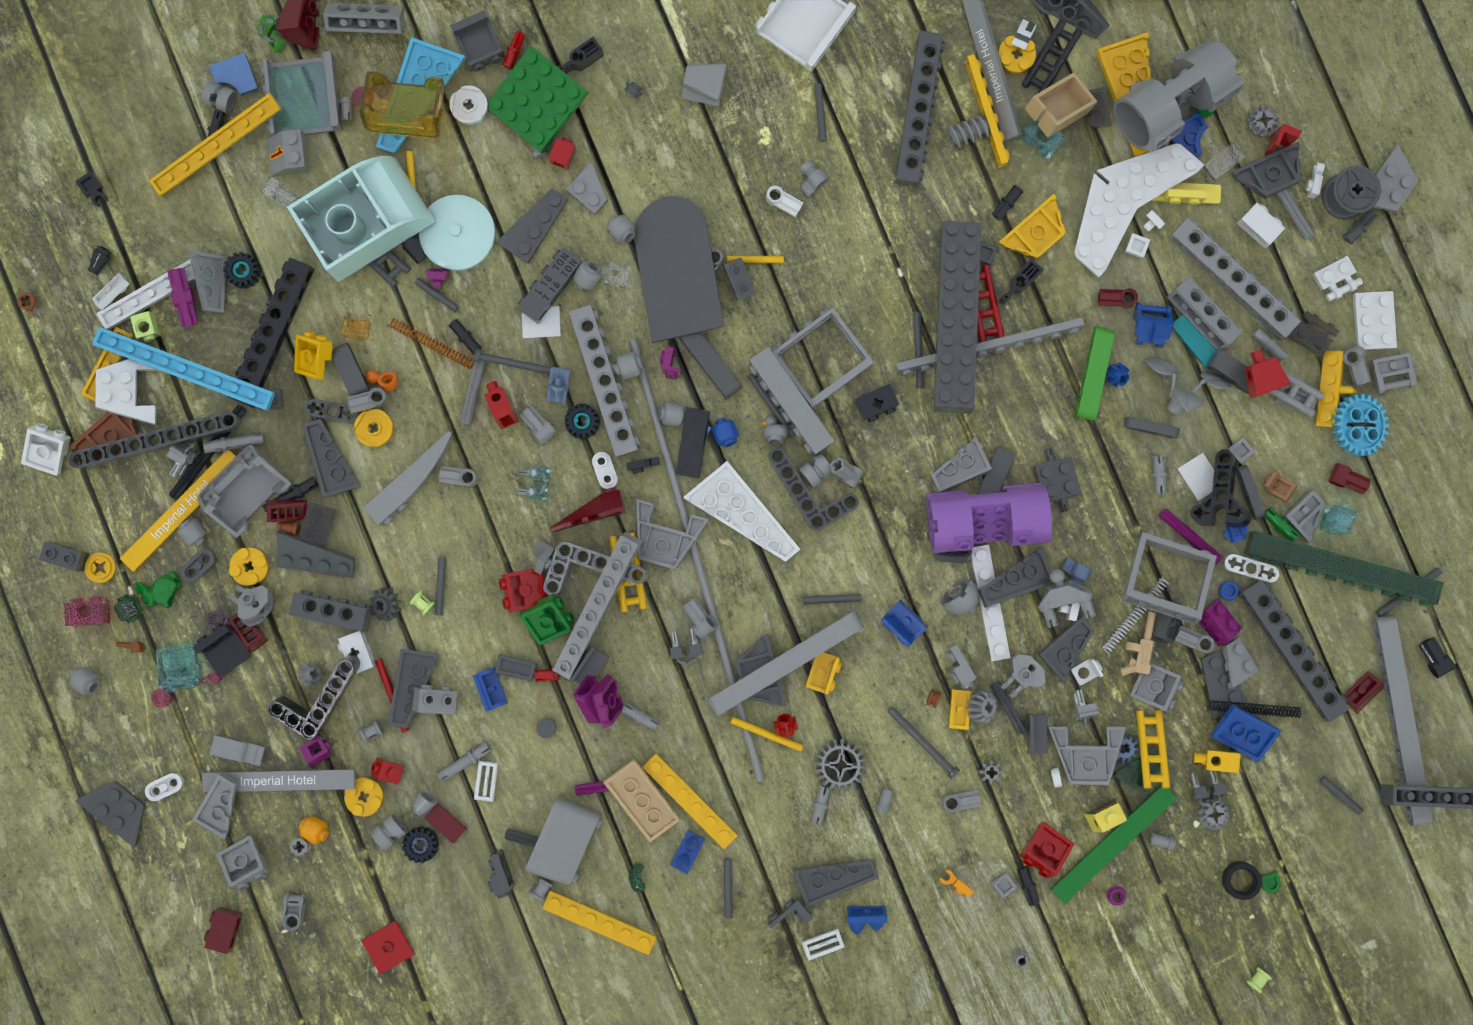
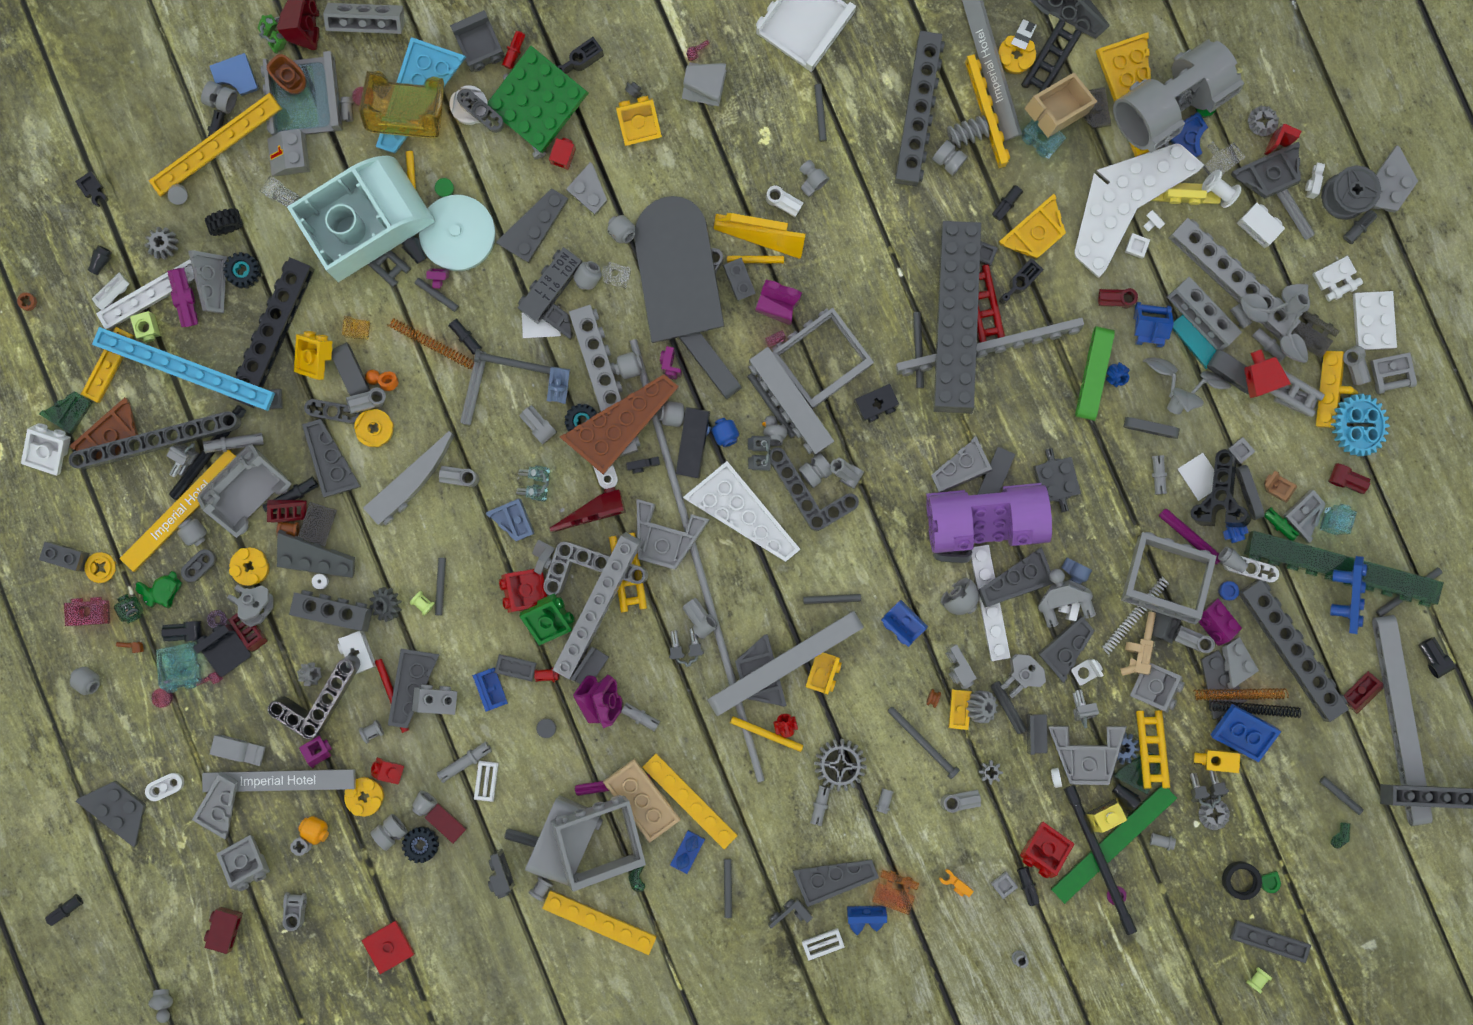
white wing [95,359,157,426] -> none
red torso [485,381,519,429] -> none
none -> clear green wing [39,391,93,434]
none -> black axle [45,894,83,926]
none -> light grey gear [144,227,179,260]
none -> light grey animal [148,989,173,1023]
none -> black piece [161,621,202,642]
none -> light grey tile [168,184,188,205]
none -> black tyre [205,208,243,236]
none -> dark orange piece [267,54,307,95]
none -> white piece [312,574,329,589]
none -> green tile [435,178,454,198]
none -> dark grey beam [457,89,504,133]
none -> sand blue wing [486,499,535,541]
none -> dark grey tile [542,303,572,340]
none -> light grey window [551,795,646,892]
none -> dark orange wing [560,374,679,475]
none -> yellow plate [616,96,662,146]
none -> clear pink hand [686,40,710,61]
none -> yellow wedge [714,213,805,259]
none -> dark grey piece [748,436,771,471]
none -> magenta piece [755,280,802,326]
none -> clear pink tile [765,330,786,347]
none -> clear orange plate [872,870,919,915]
none -> light grey wheel [932,140,968,176]
none -> black piece [1064,785,1137,935]
none -> black cone [1112,783,1142,812]
none -> clear orange piece [1193,688,1289,701]
none -> white hose [1202,170,1241,208]
none -> light grey cone [1218,547,1248,573]
none -> light grey pin [1230,304,1253,329]
none -> dark grey tile [1230,919,1311,963]
none -> light grey plant [1241,284,1310,363]
none -> blue plate [1330,556,1367,634]
none -> clear green arm [1331,822,1351,848]

